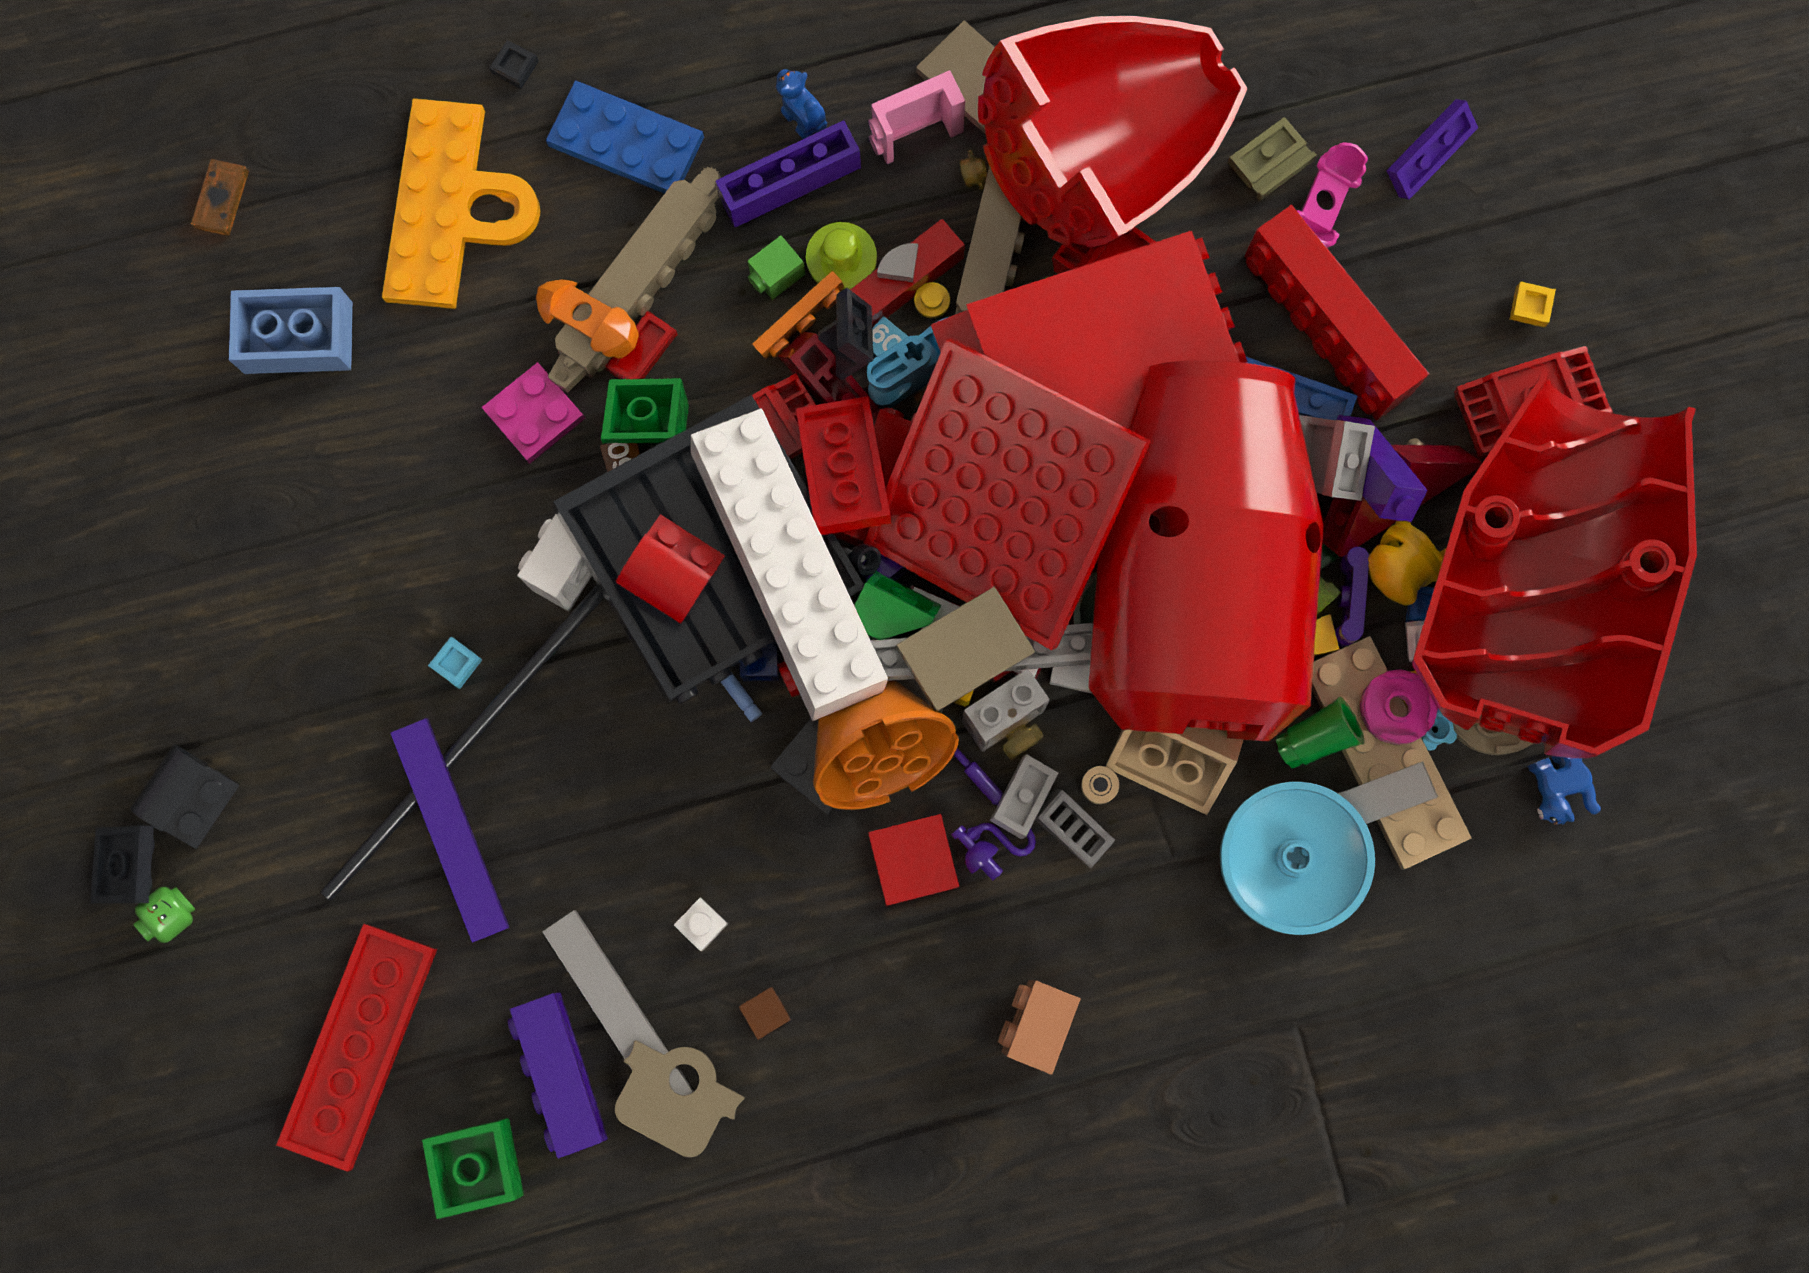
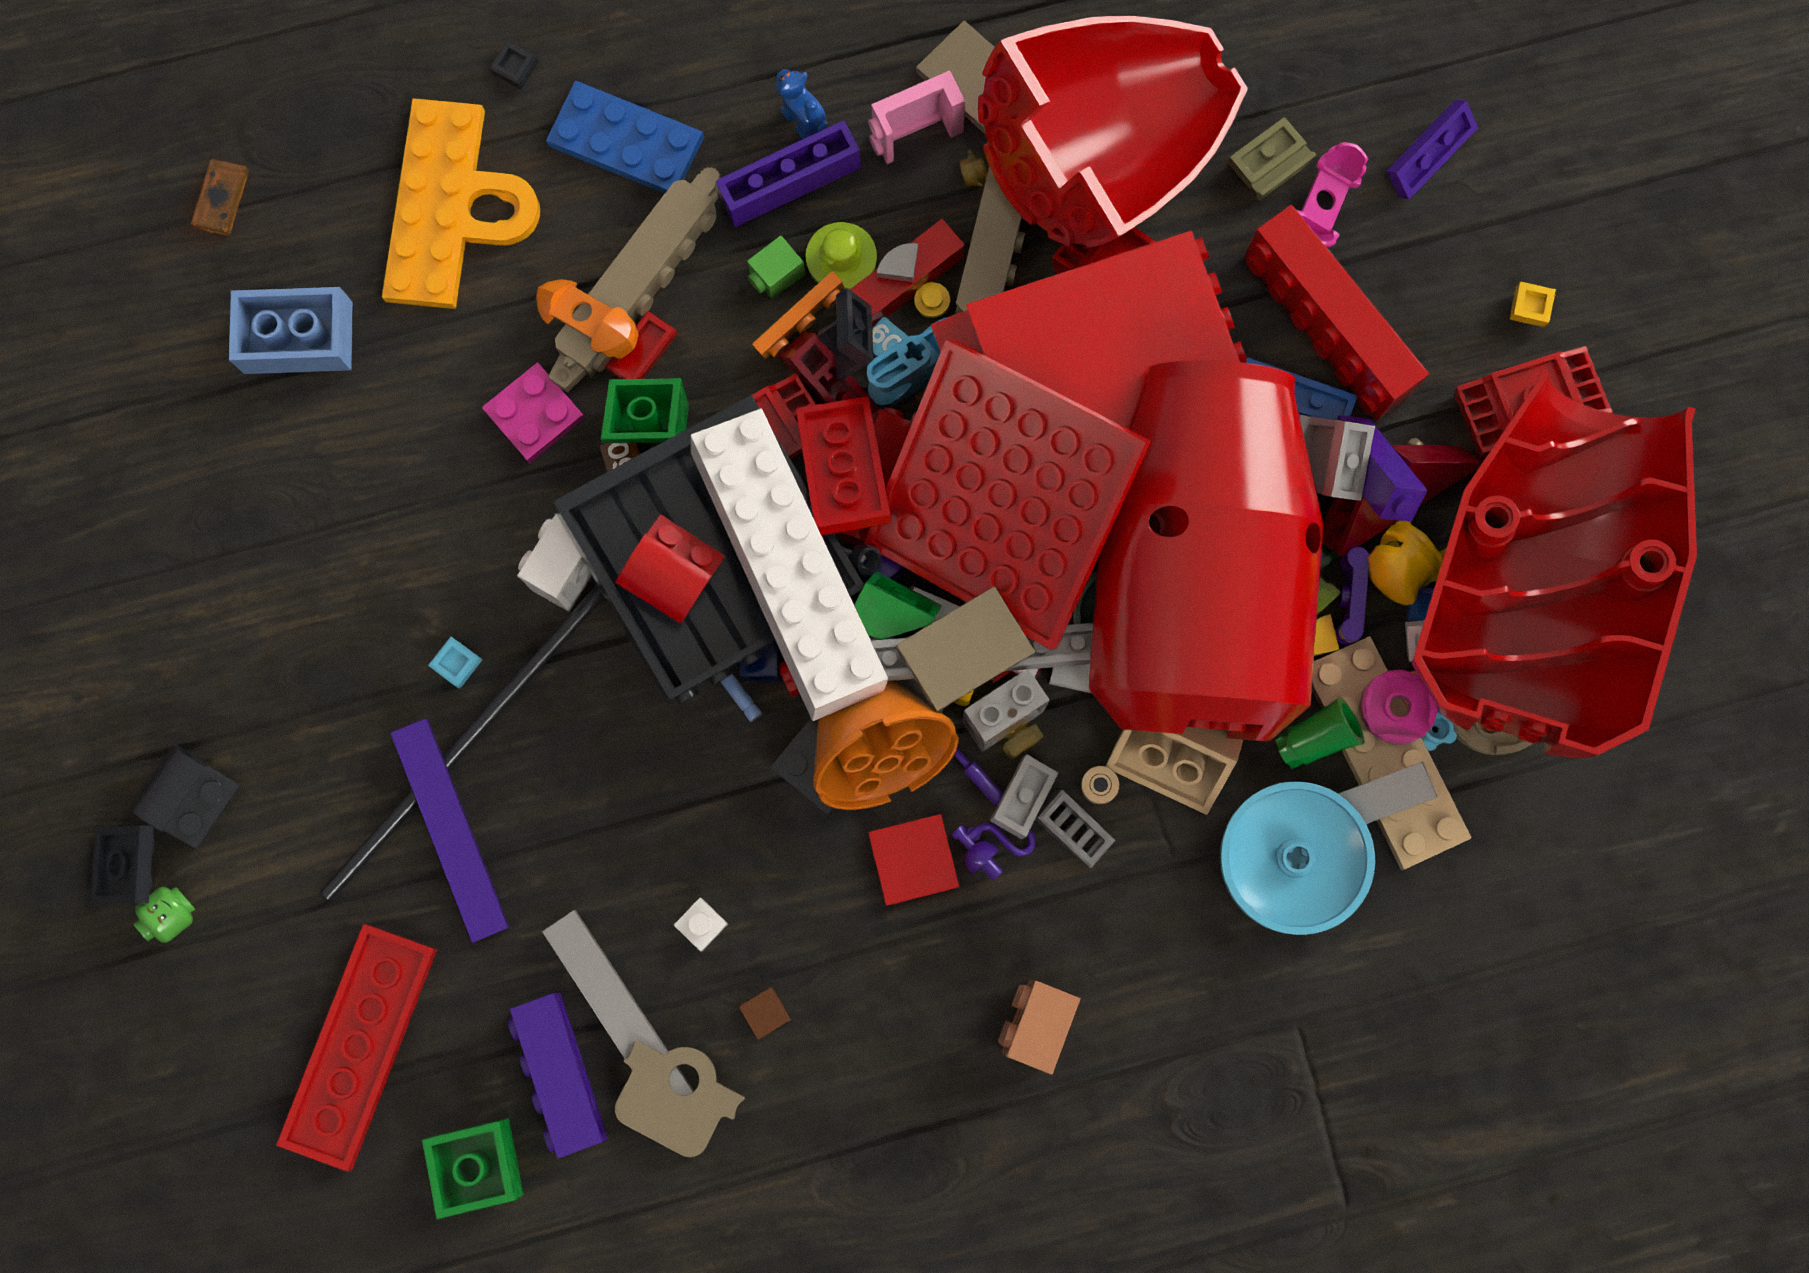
blue animal [1528,756,1601,825] -> none

